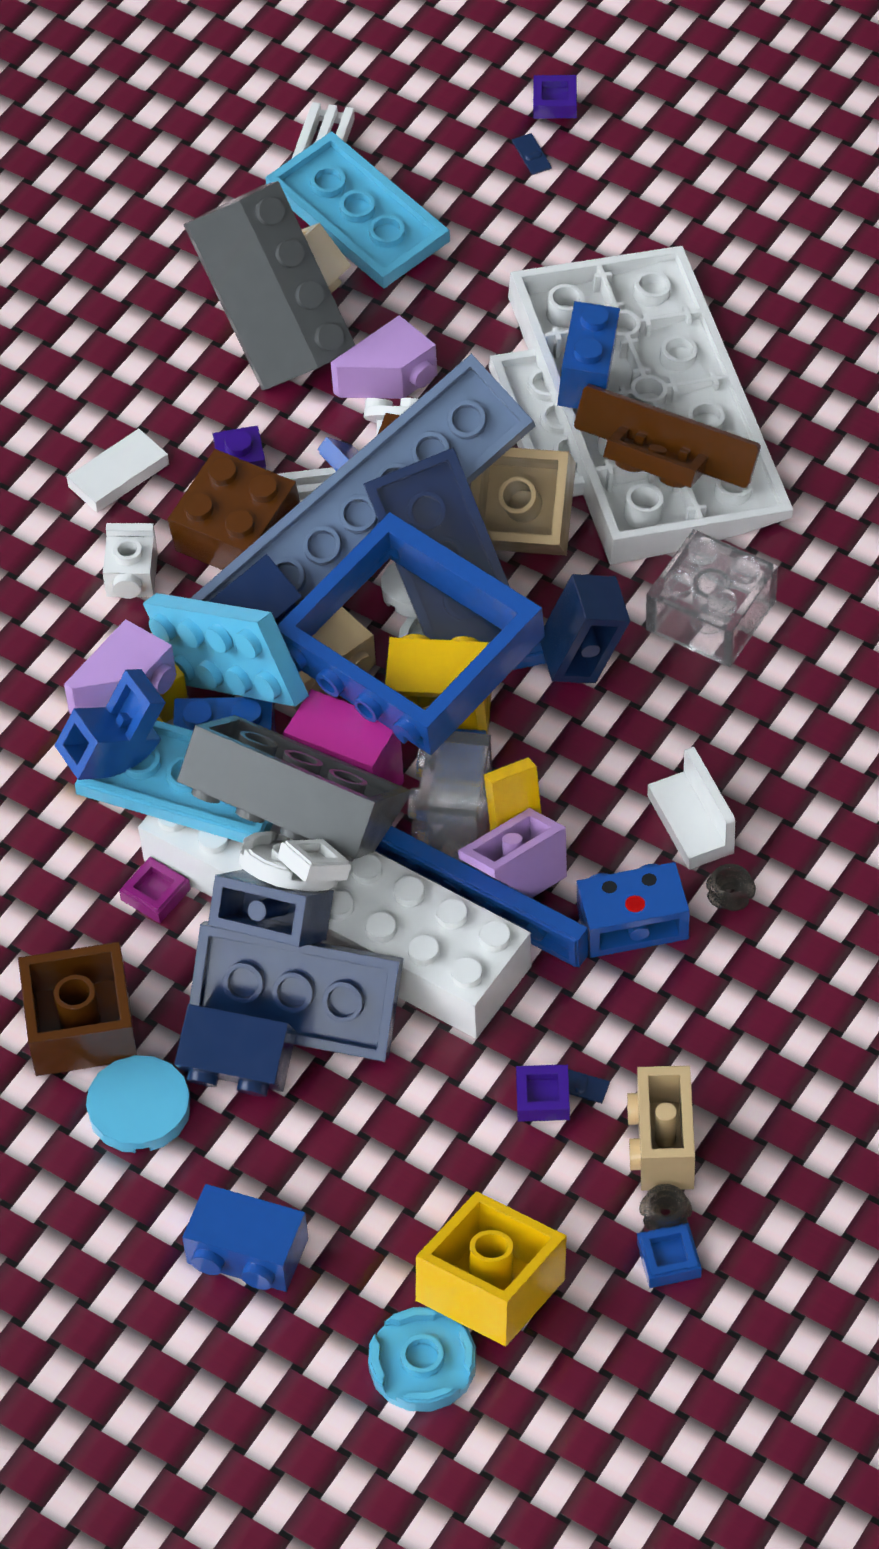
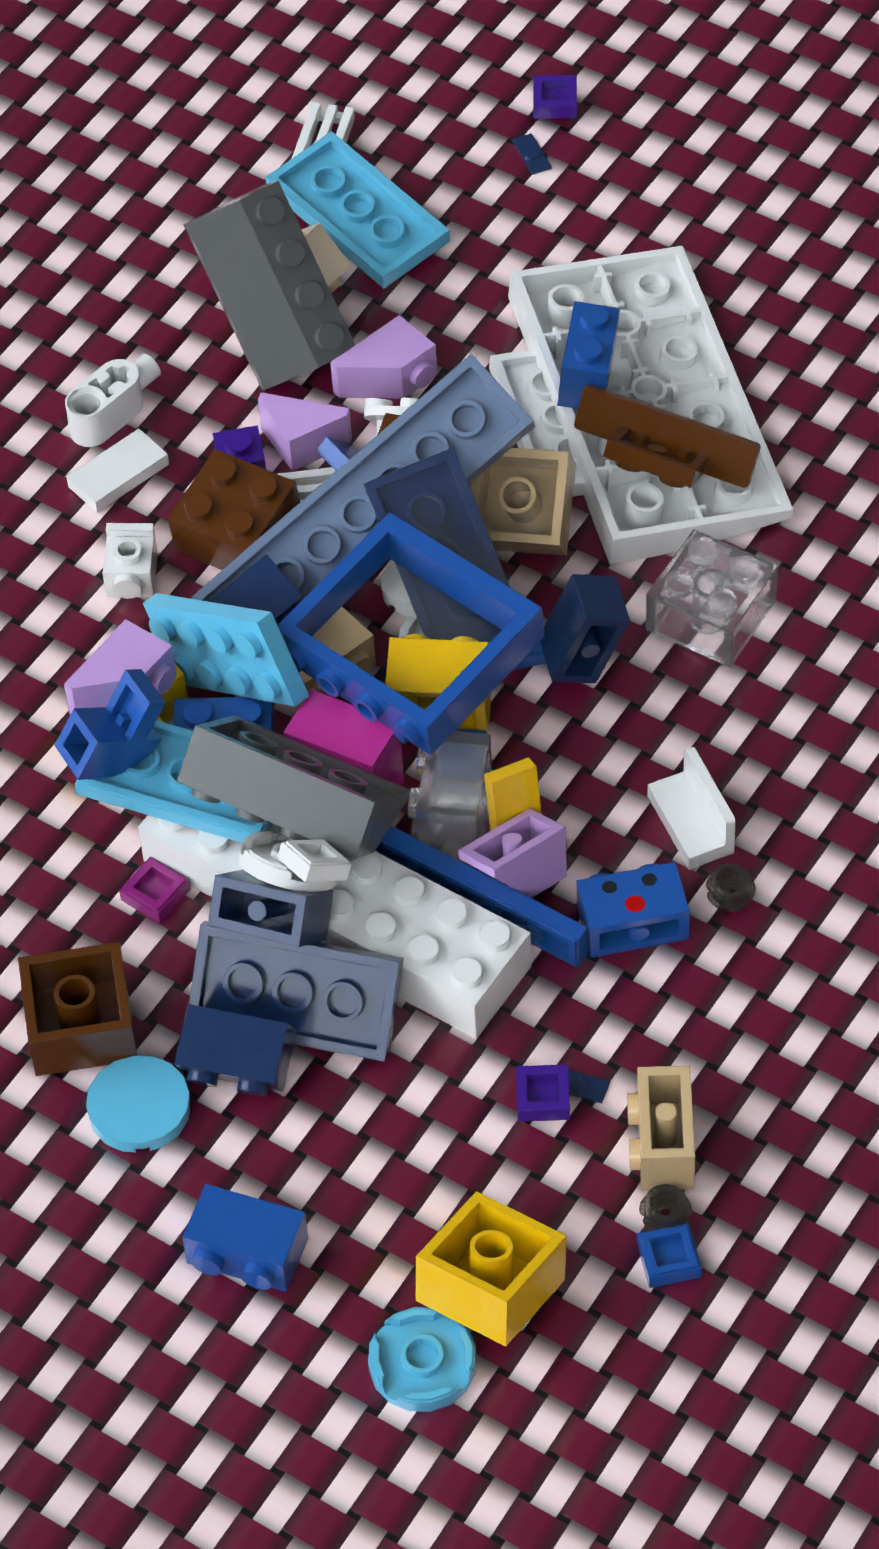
none -> white piece [65,354,161,447]
none -> lavender slope [258,392,352,472]

